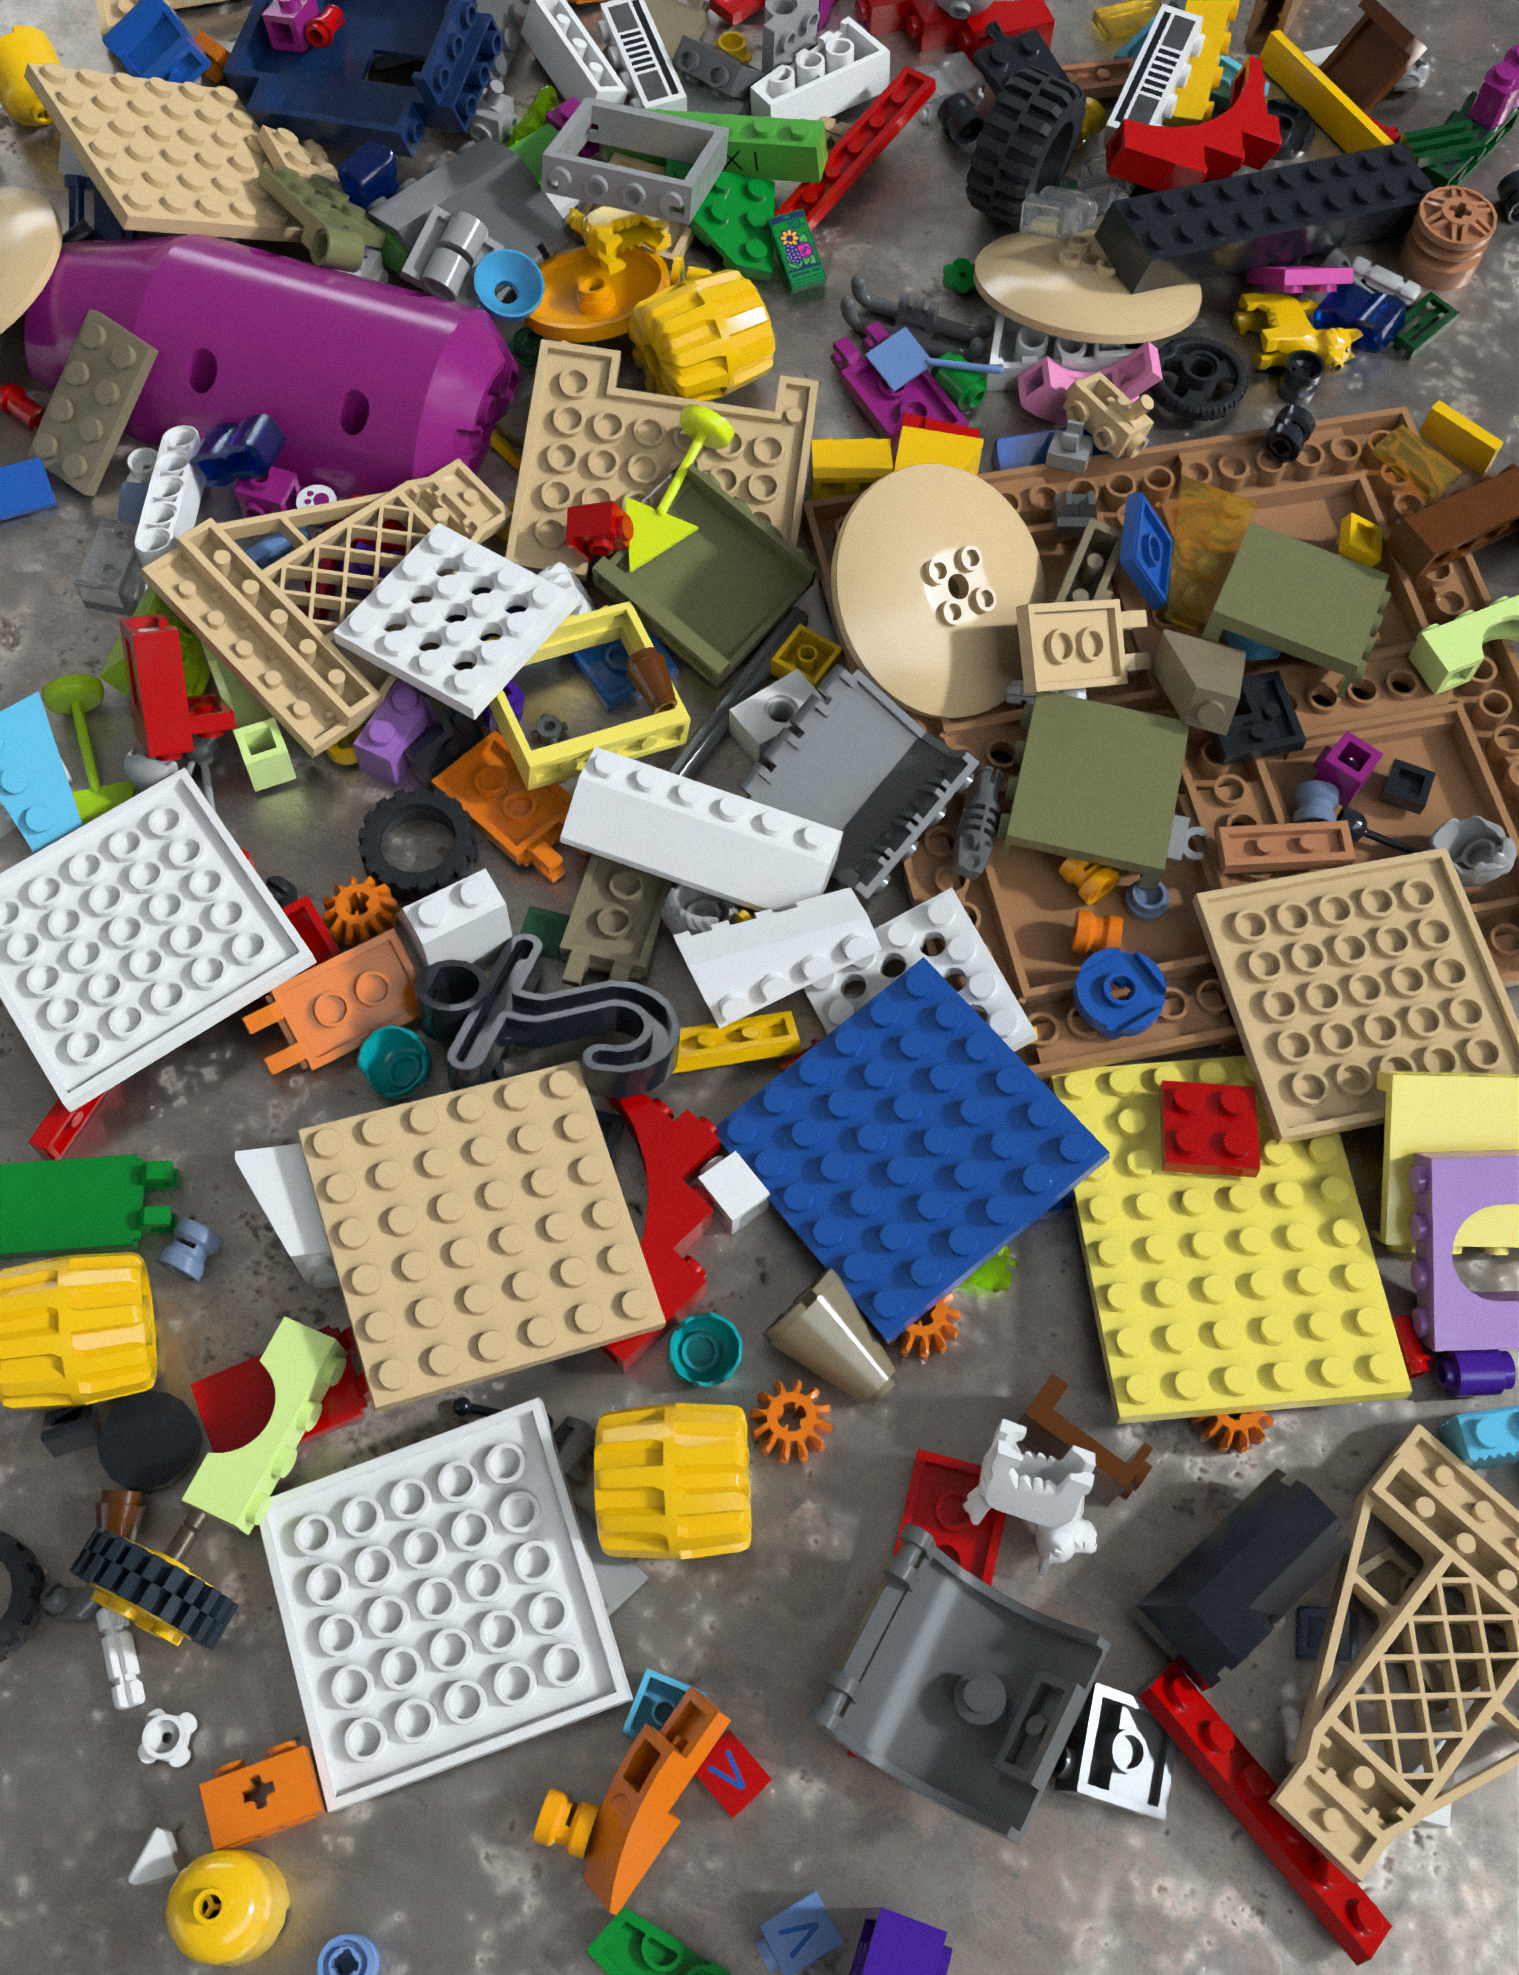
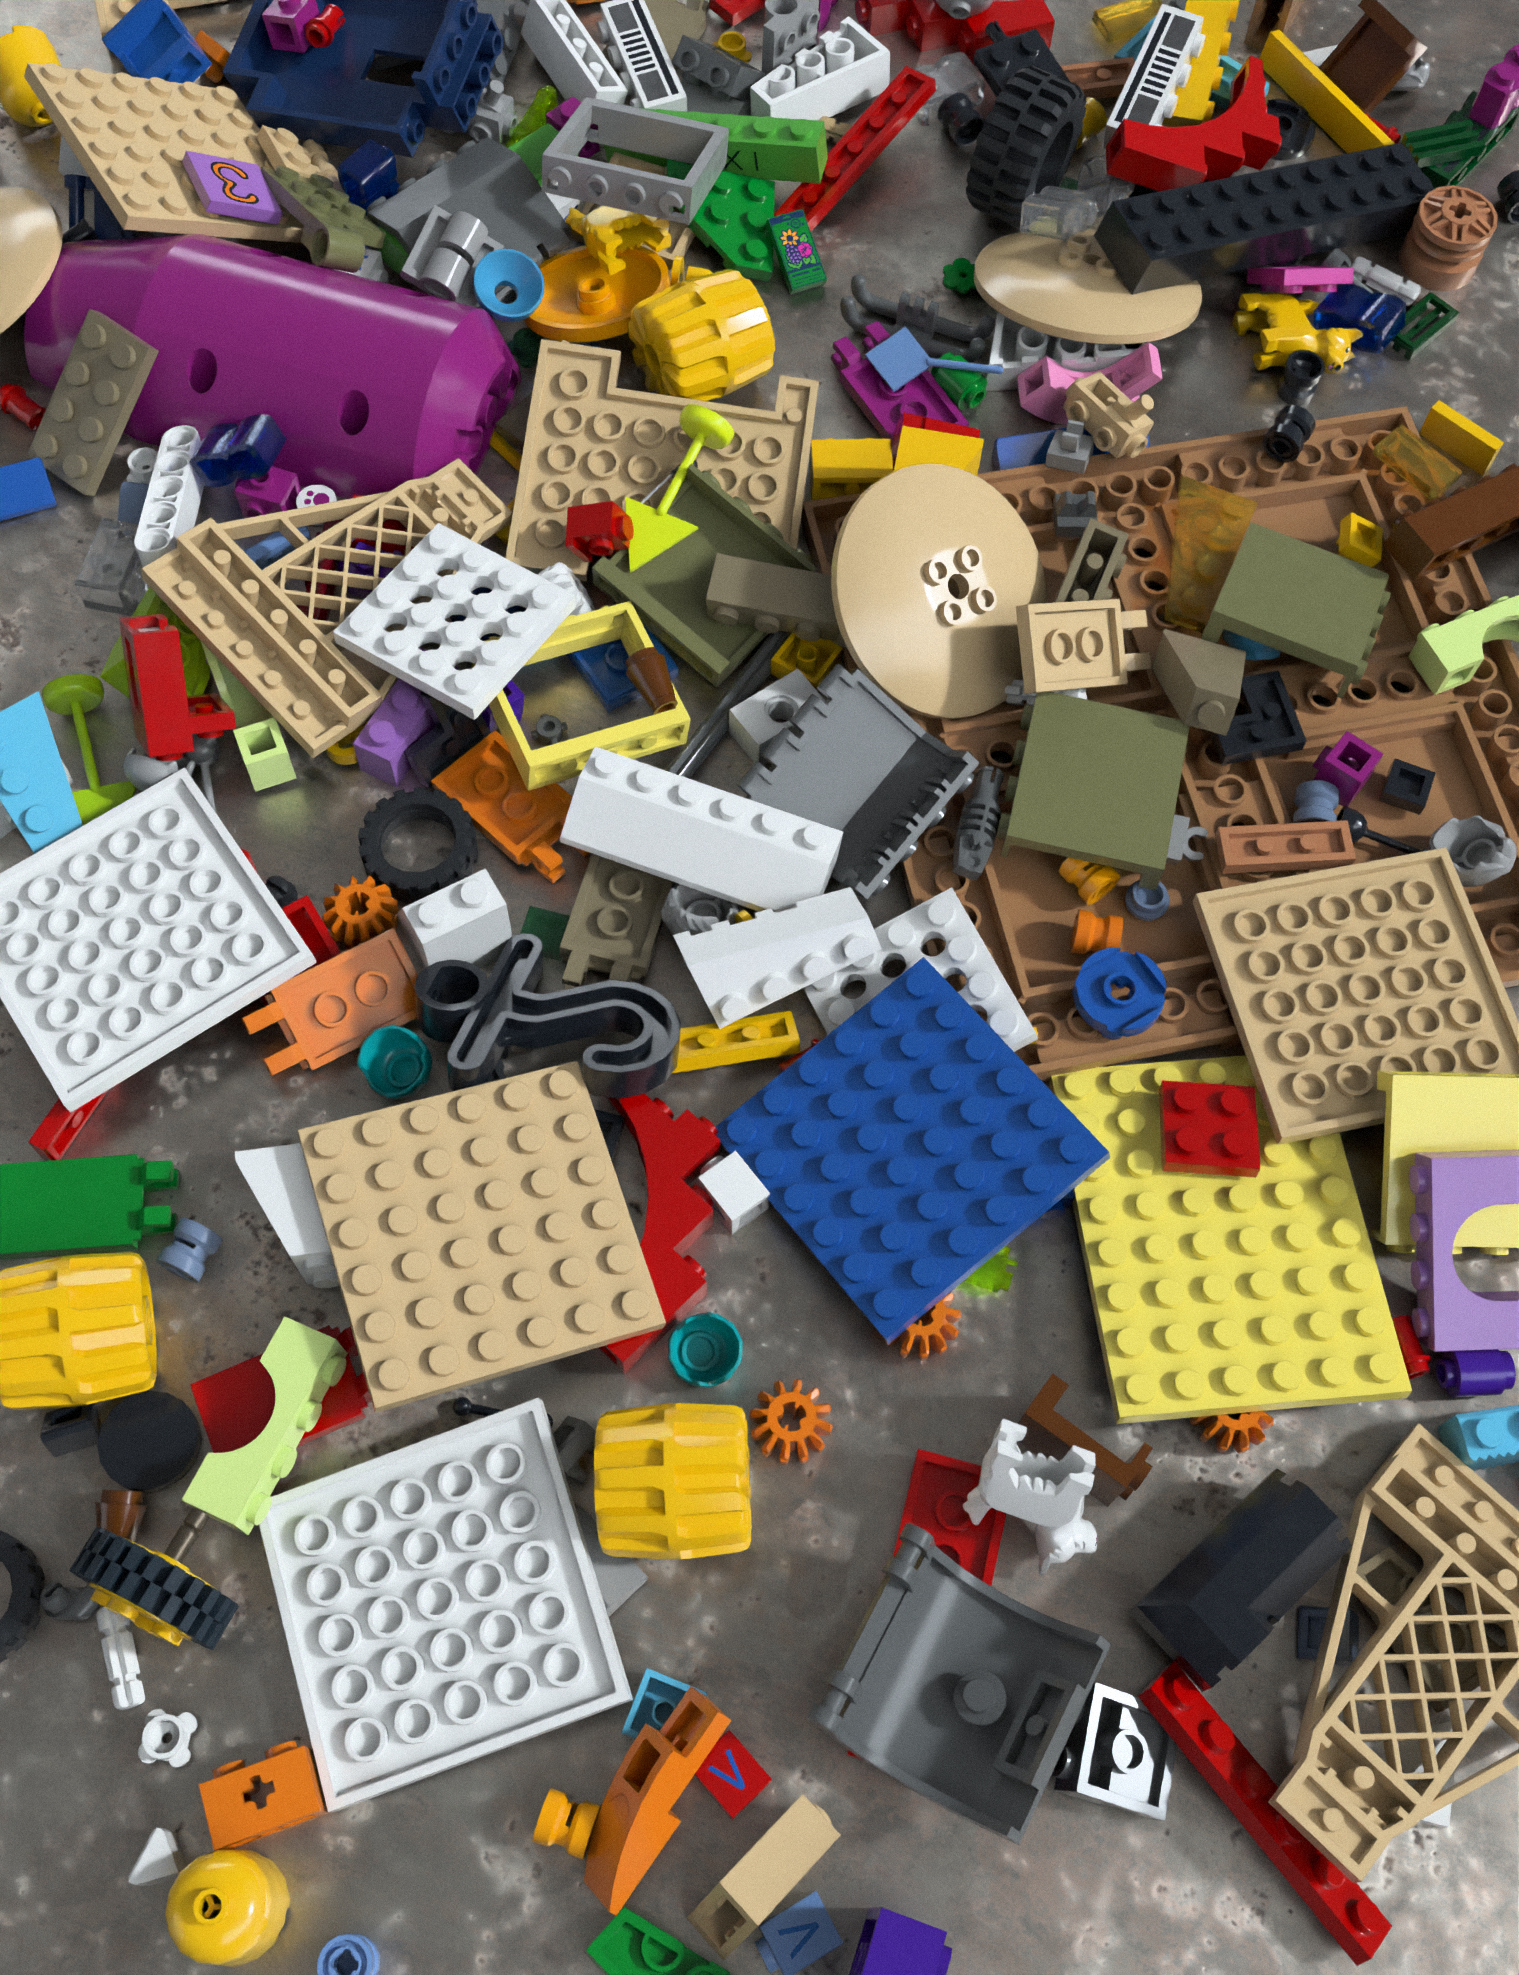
dark tan cone [762,1268,896,1403] -> none
blue tile [1119,491,1174,610] -> none
black wheel [1150,336,1248,422] -> none
none -> medium lavender tile [182,151,283,225]
none -> tan slope [686,1794,840,1960]
none -> dark tan brick [706,553,847,648]

